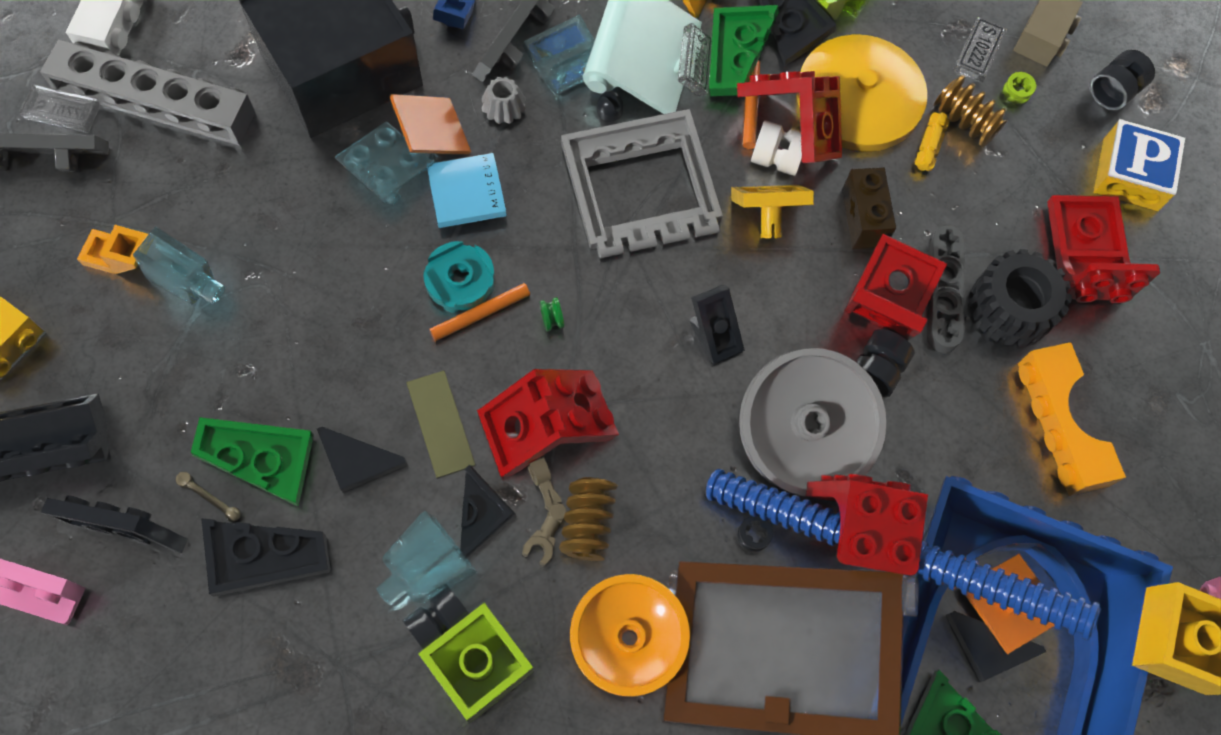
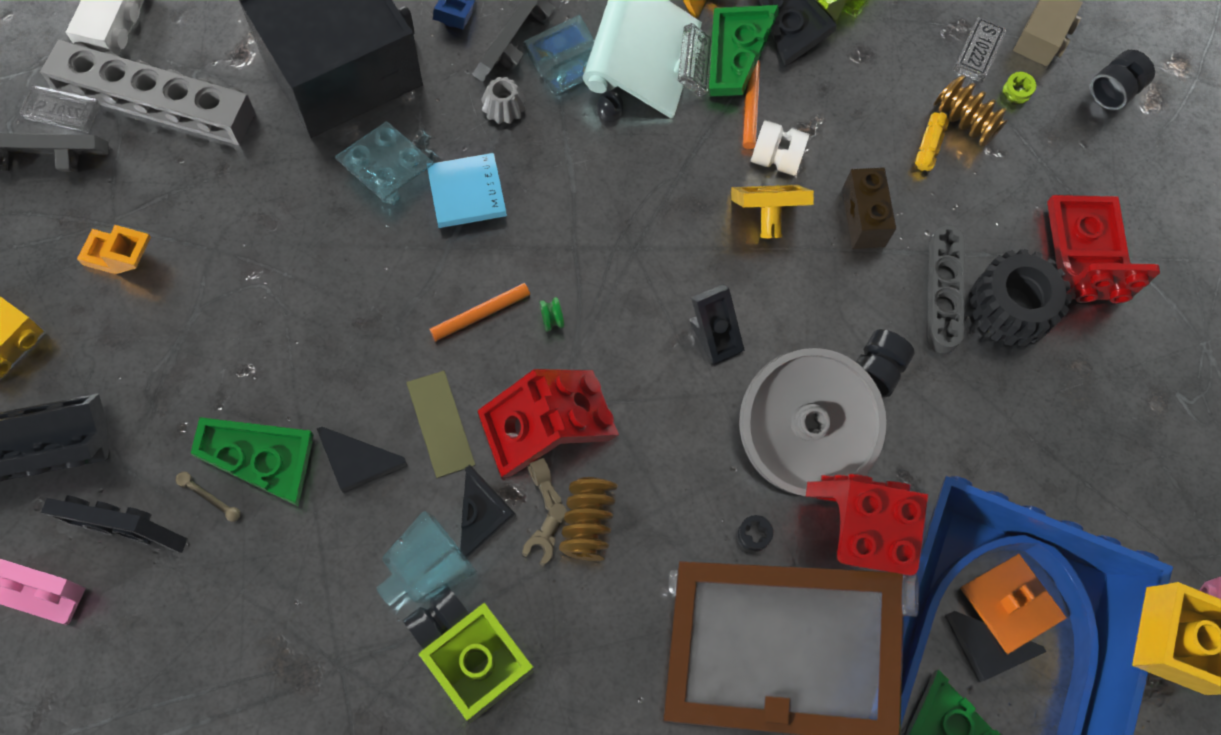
clear light blue torso [133,226,225,304] -> none
black wing [201,518,331,597] -> none
piece [390,94,471,154] -> none
teal plate [423,241,495,313] -> none
light grey hinge [561,109,723,259] -> none
light orange dish [570,574,690,697] -> none
blue piece [706,469,1101,641] -> none
red bracket [737,71,842,163] -> none
yellow dish [796,34,927,152] -> none
red bracket [845,234,947,340] -> none
light orange arch [1018,342,1126,496] -> none
piece [1093,119,1185,211] -> none

